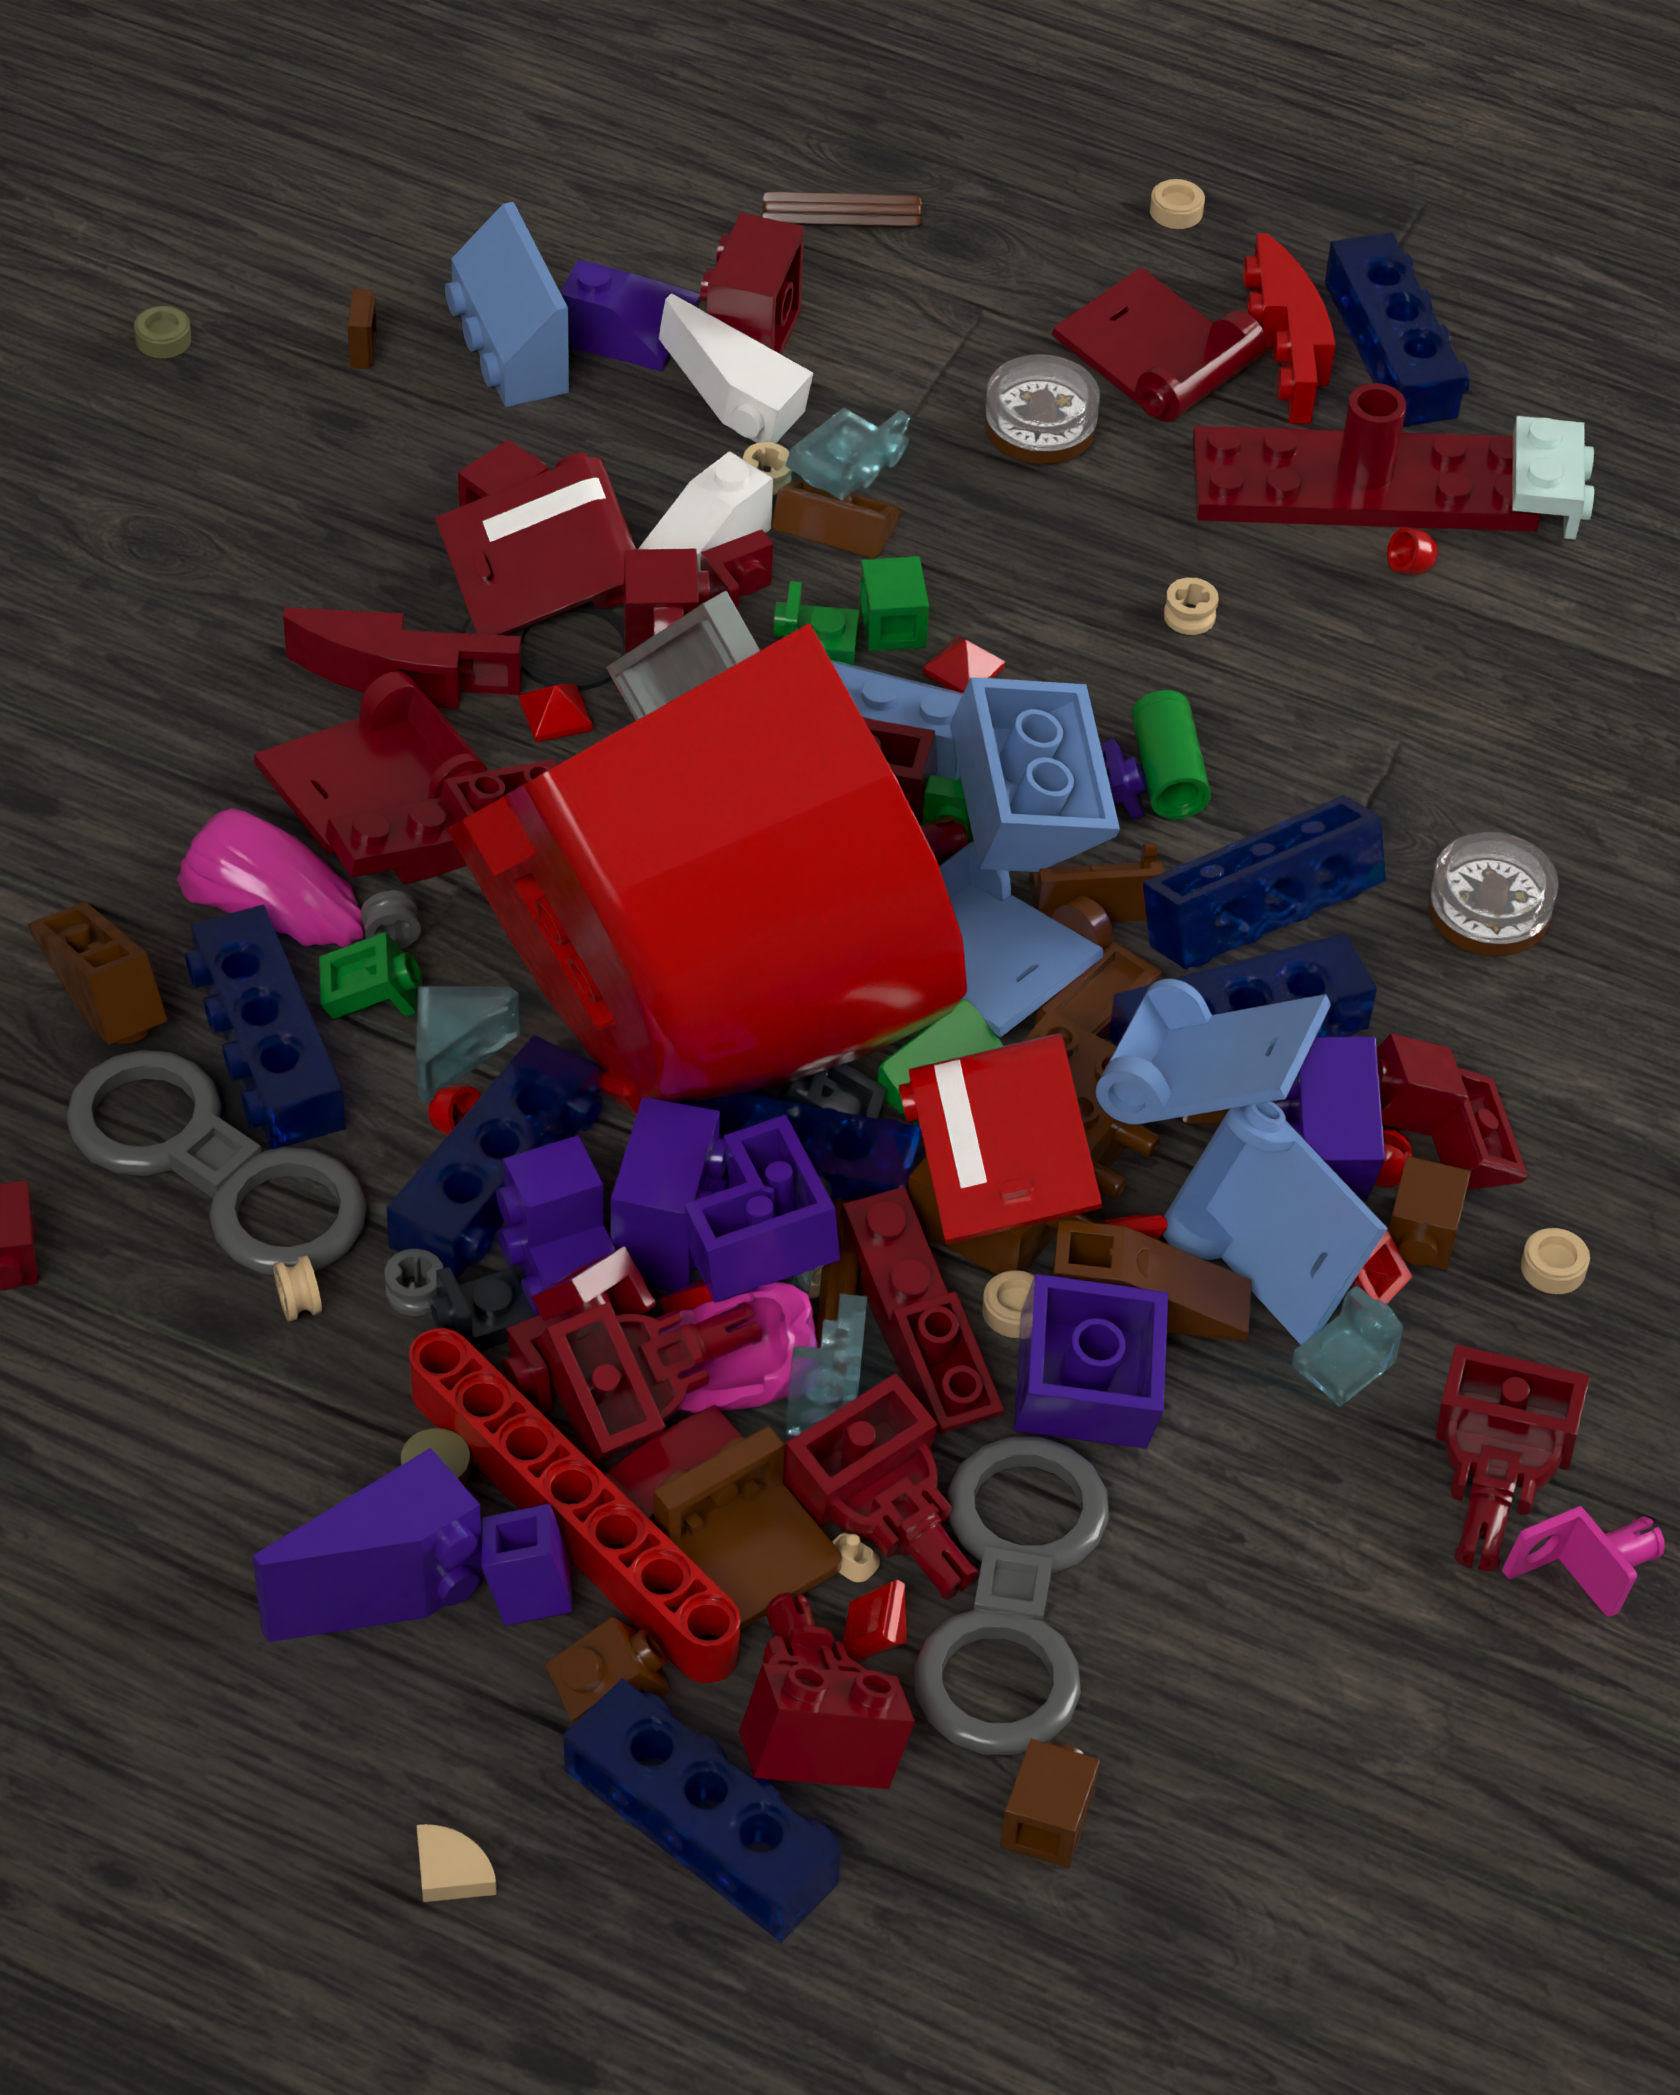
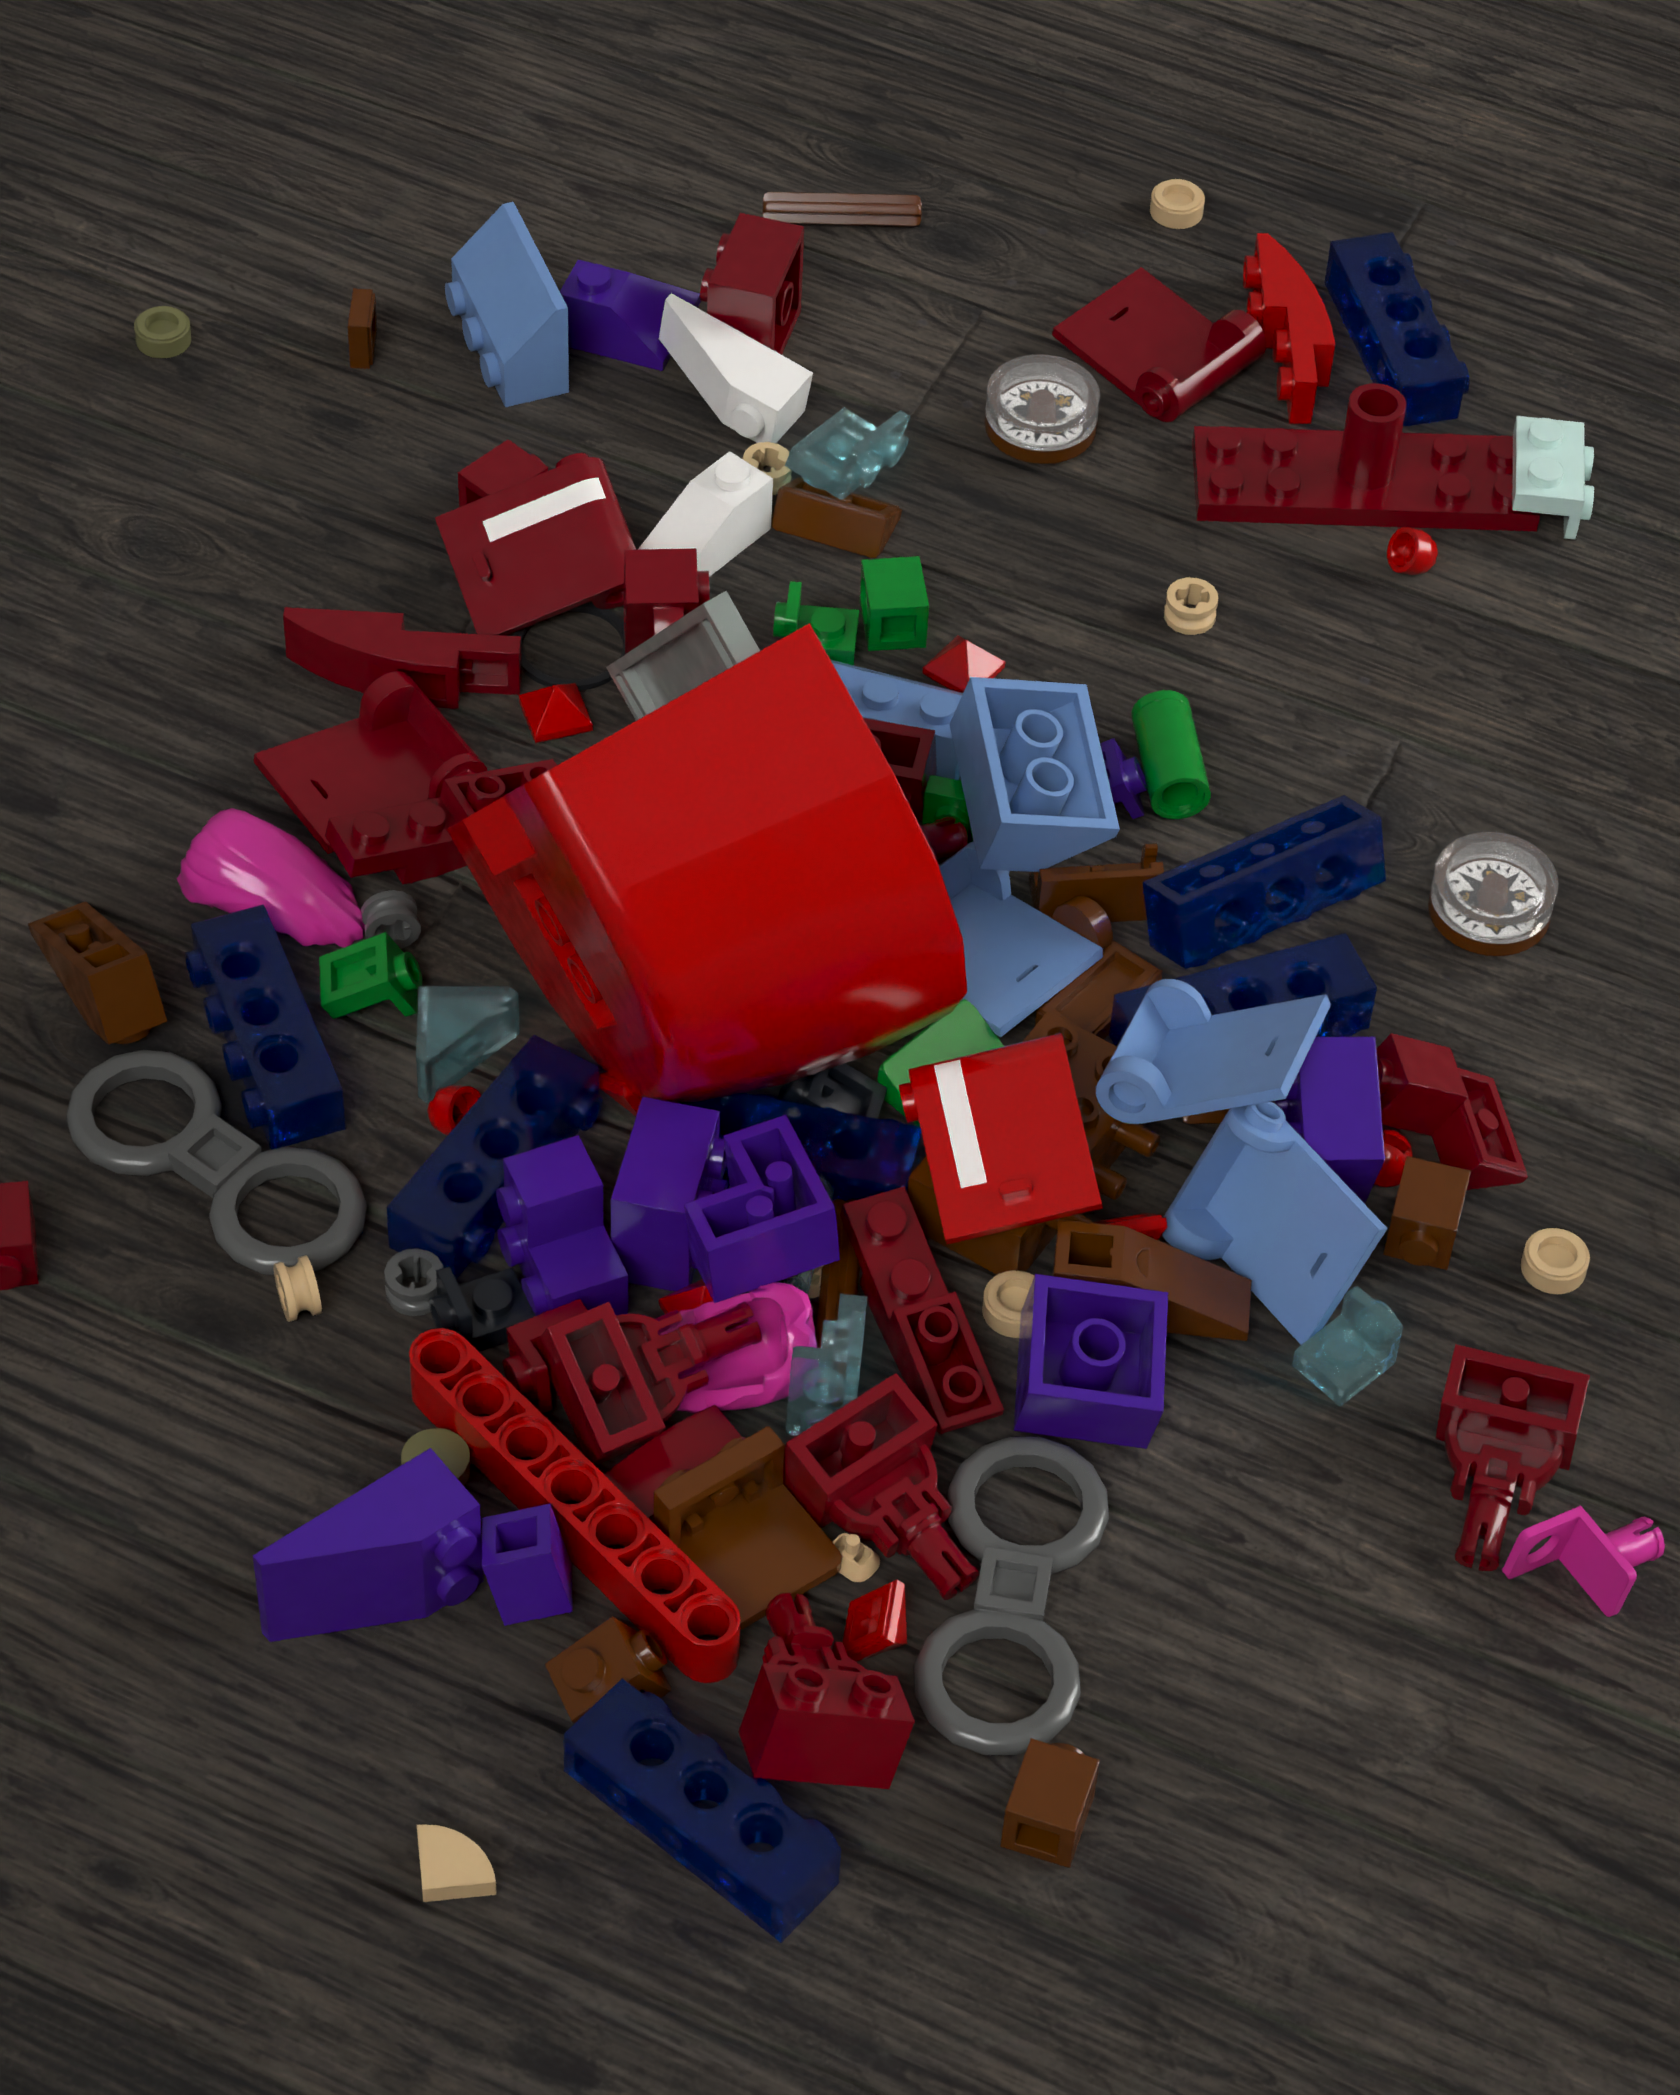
dark red bracket [531,1246,655,1321] -> none
dark red bracket [700,529,774,612] -> none
red slope [1351,1224,1412,1317] -> none

